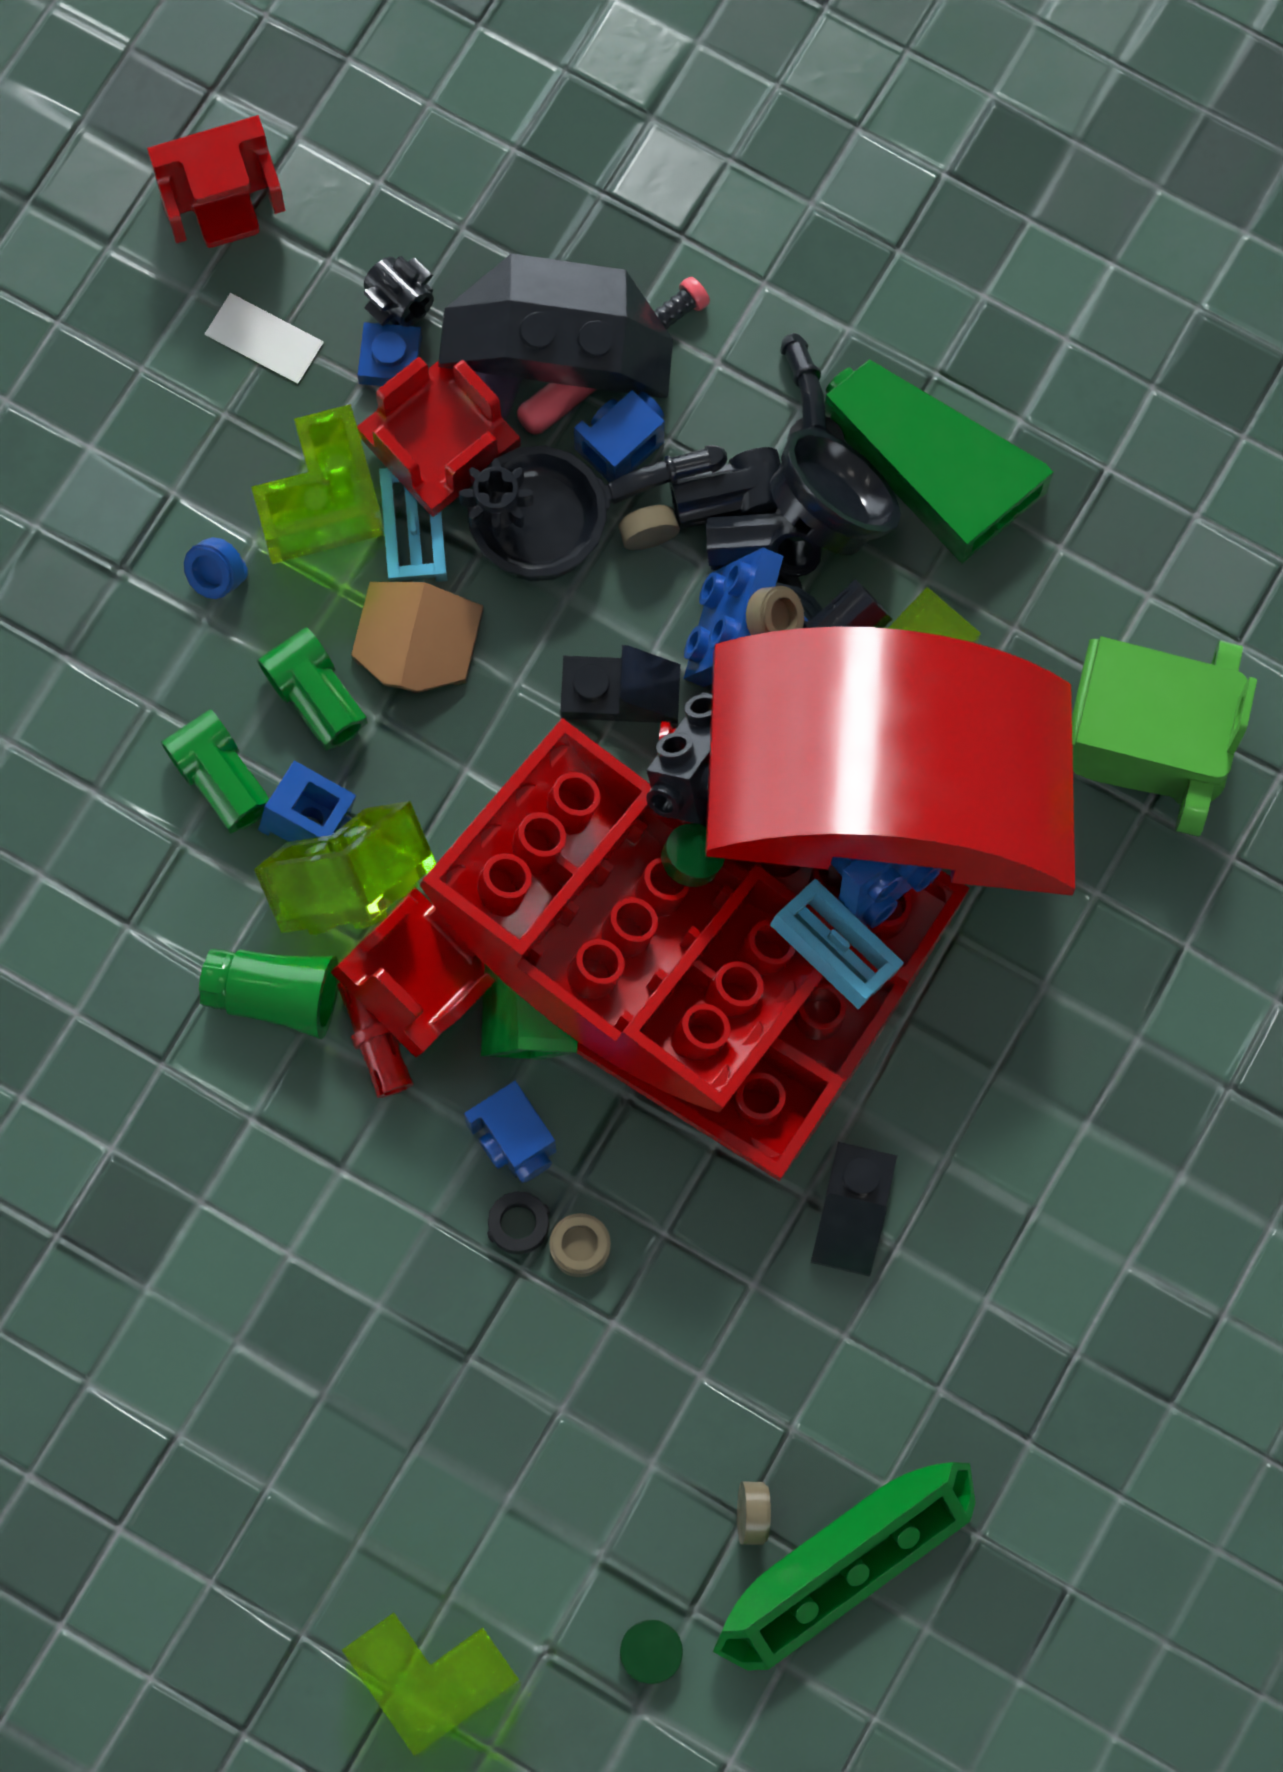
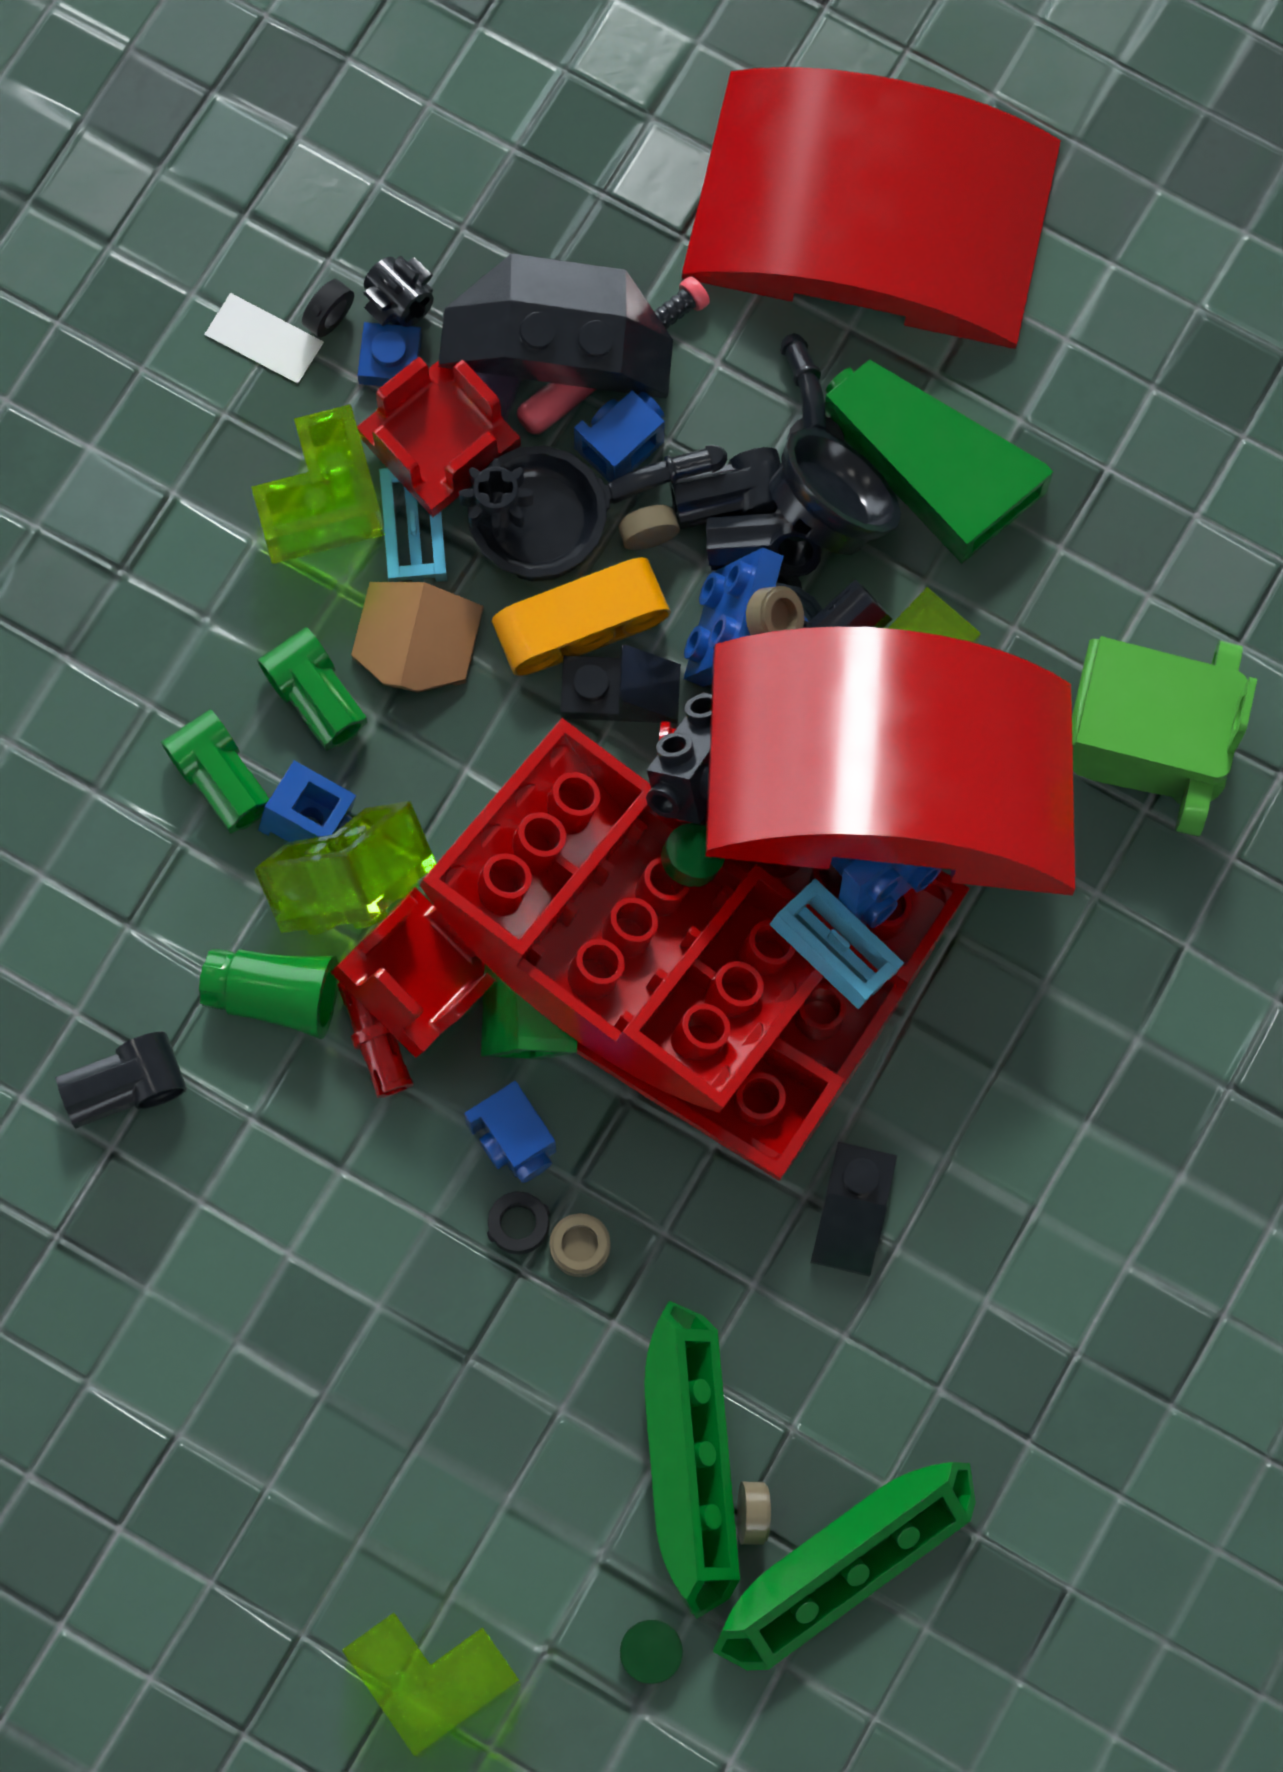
red panel [147,115,286,248] -> none
blue tile [184,537,248,599] -> none
none -> black piece [55,1031,187,1129]
none -> black piece [302,279,355,338]
none -> light orange beam [491,557,671,676]
none -> green brick [644,1301,740,1619]
none -> red slope [681,67,1061,349]

